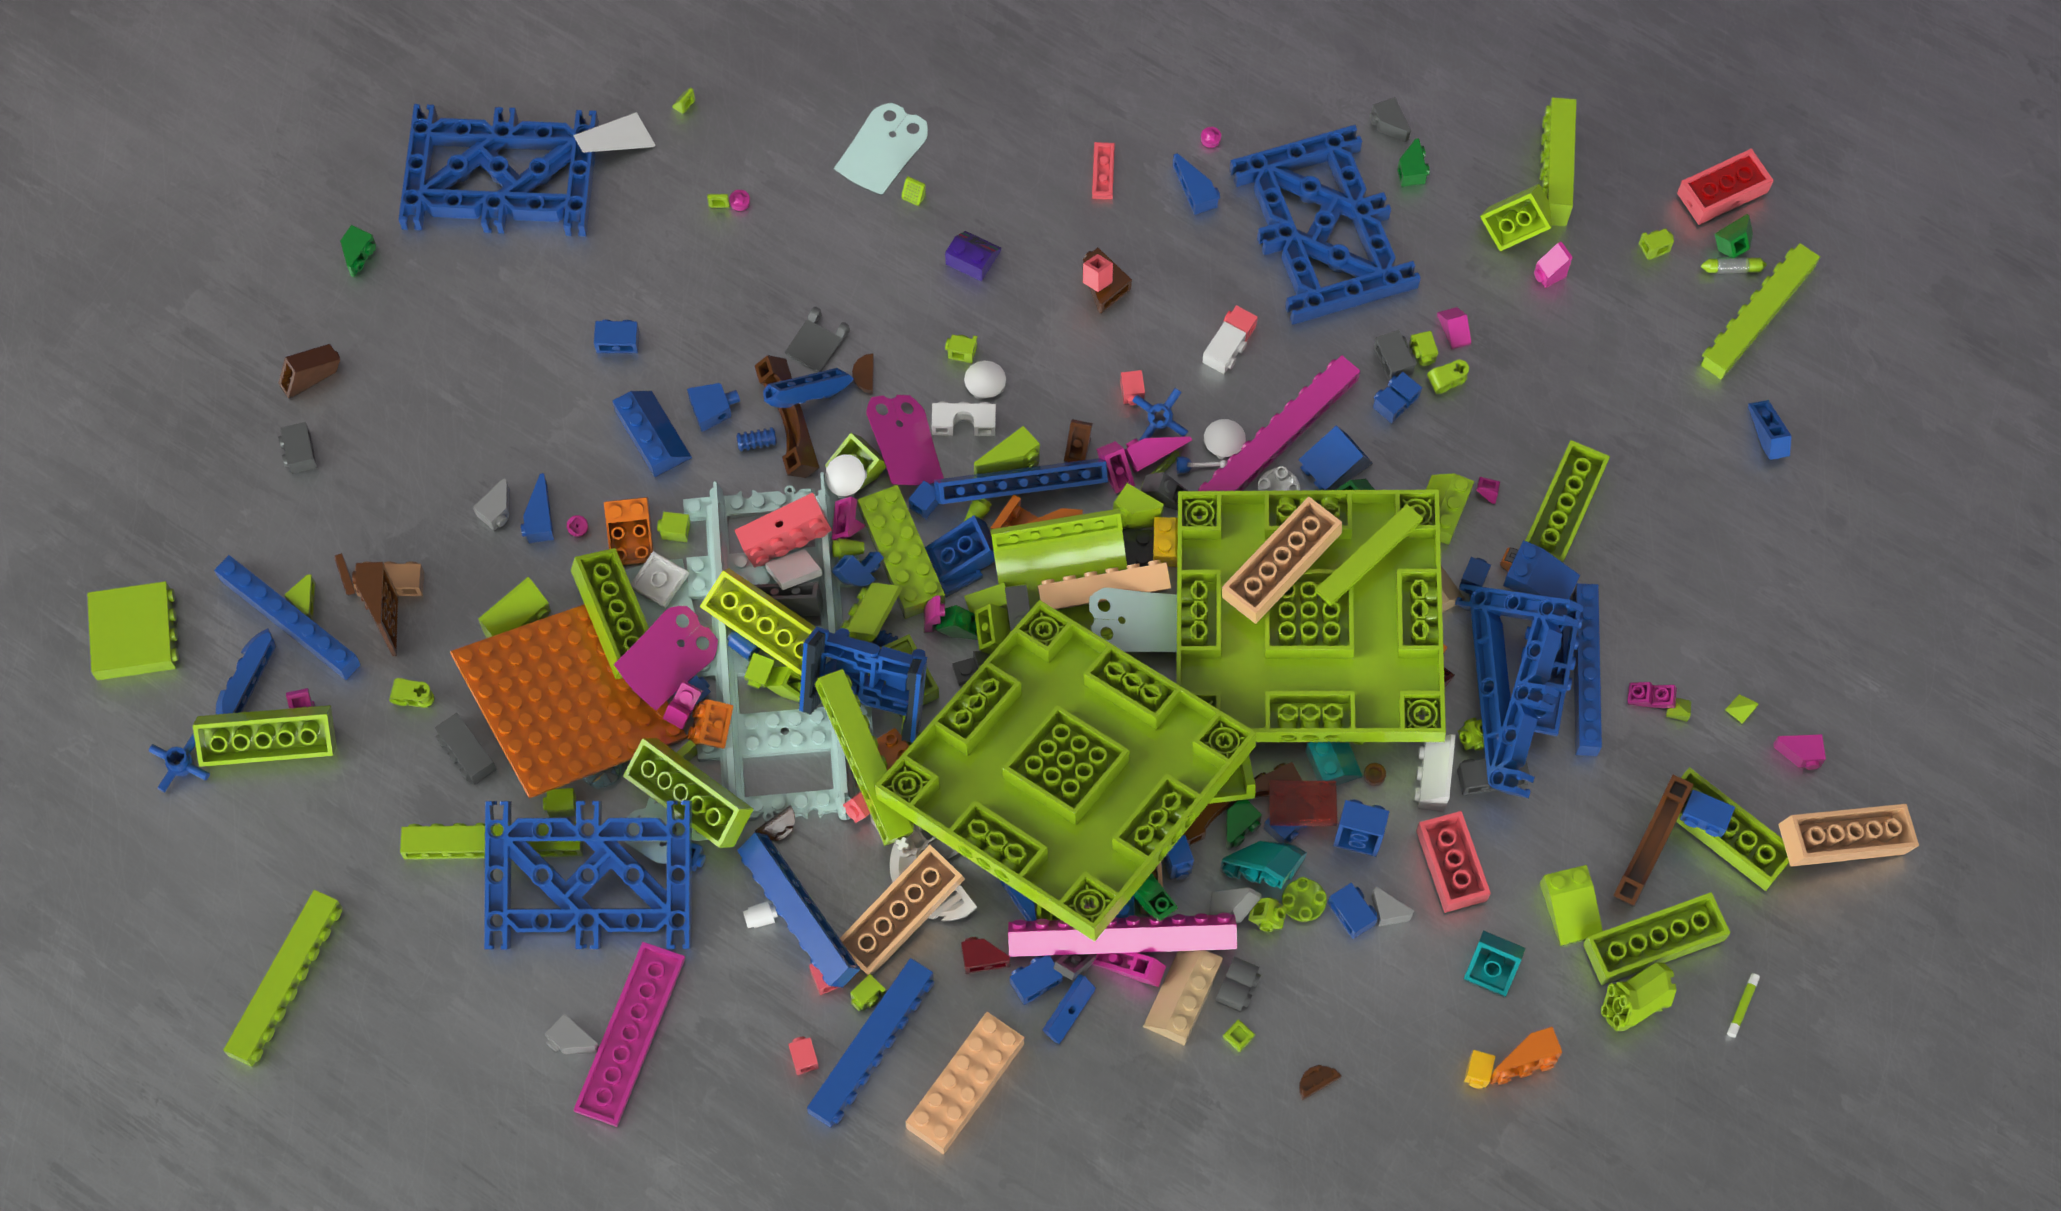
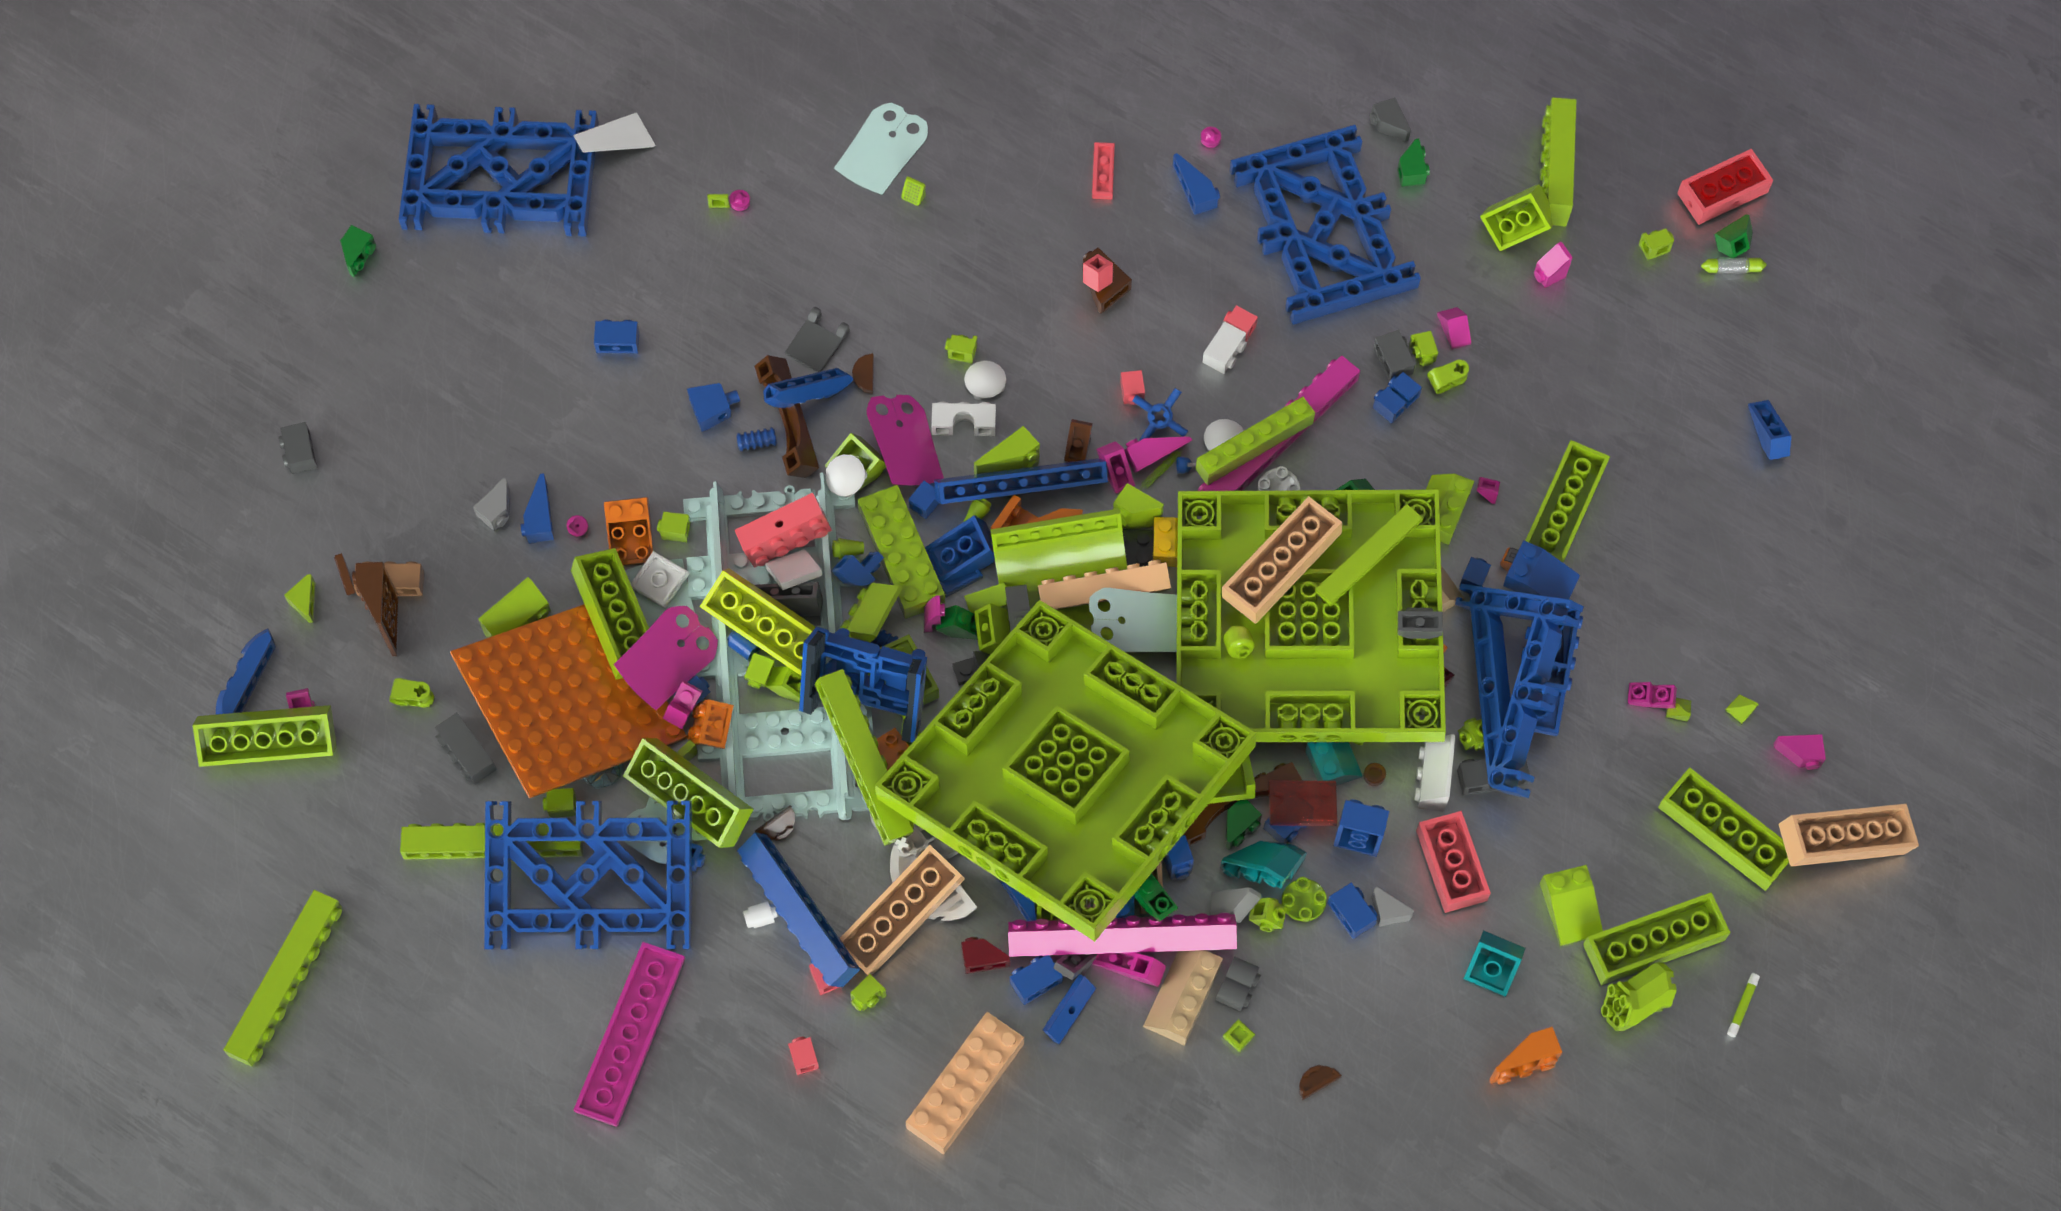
lime brick [87,581,179,680] -> none
blue bar [149,732,210,793] -> none
blue brick [214,555,361,680] -> none
reddish brown slope [278,344,340,399] -> none
light grey slope [545,1014,599,1054] -> none
blue slope [612,391,692,478] -> none
lime slope [672,88,695,114] -> none
blue brick [807,958,935,1128] -> none
dark pink slope [831,496,865,540] -> none
coral brick [843,791,870,823] -> none
dark purple slope [945,231,1001,282] -> none
dark grey slope [1141,472,1188,511] -> none
blue slope [1298,425,1373,490] -> none
yellow brick [1464,1050,1496,1089] -> none
blue brick [1573,583,1602,756] -> none
reddish brown arch [1613,774,1694,907] -> none
blue brick [1679,789,1735,837] -> none
lime brick [1701,243,1820,380] -> none
none -> lime brick [1196,397,1315,486]
none -> lime head [1223,626,1255,658]
none -> dark grey slope [1398,608,1443,639]

